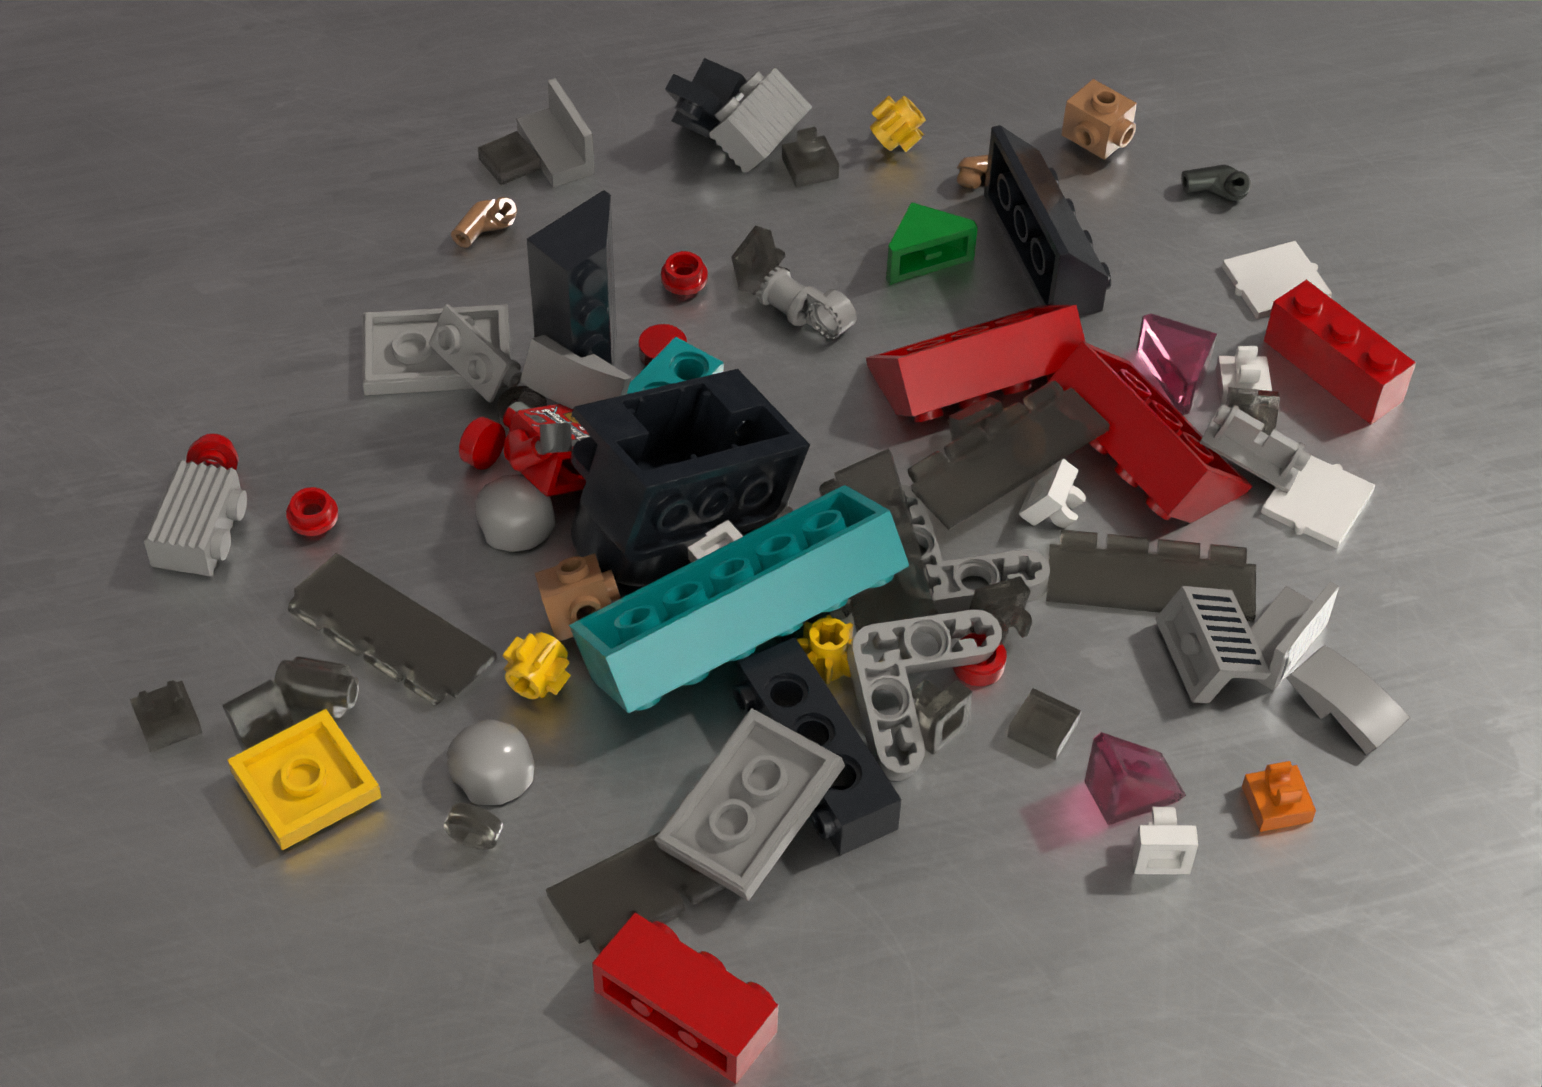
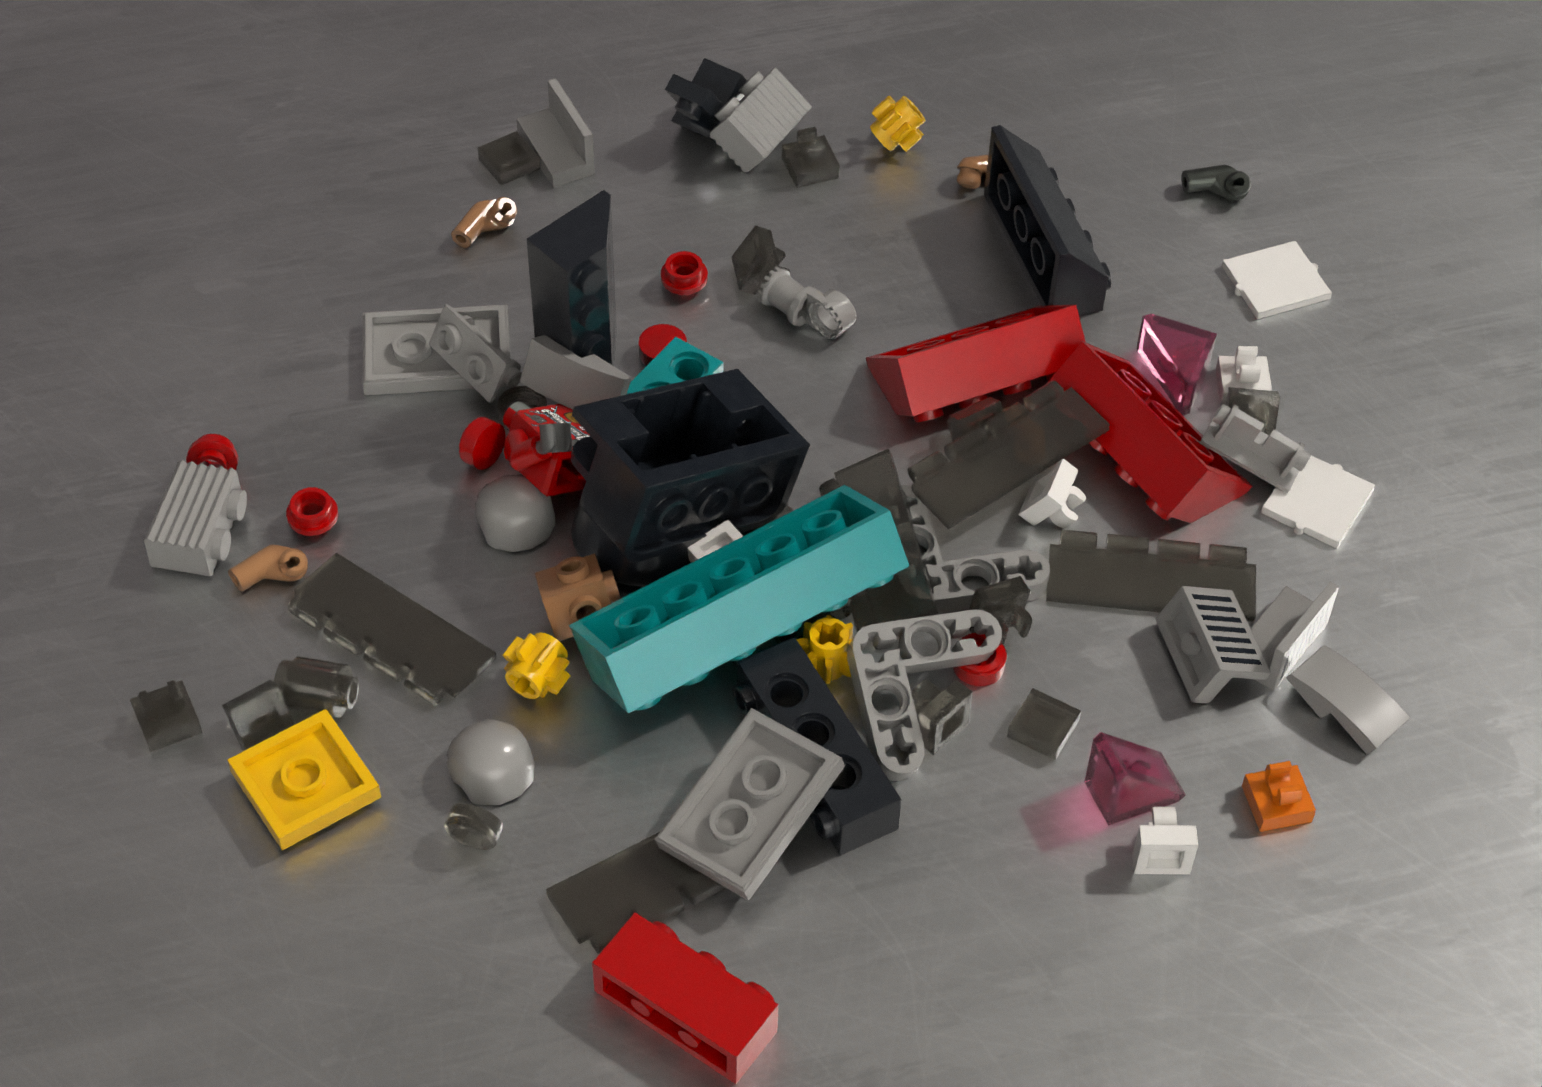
green slope [886,202,978,285] -> none
medium nougat brick [1061,79,1137,160] -> none
red brick [1264,279,1416,425] -> none
none -> medium nougat arm [228,545,308,592]

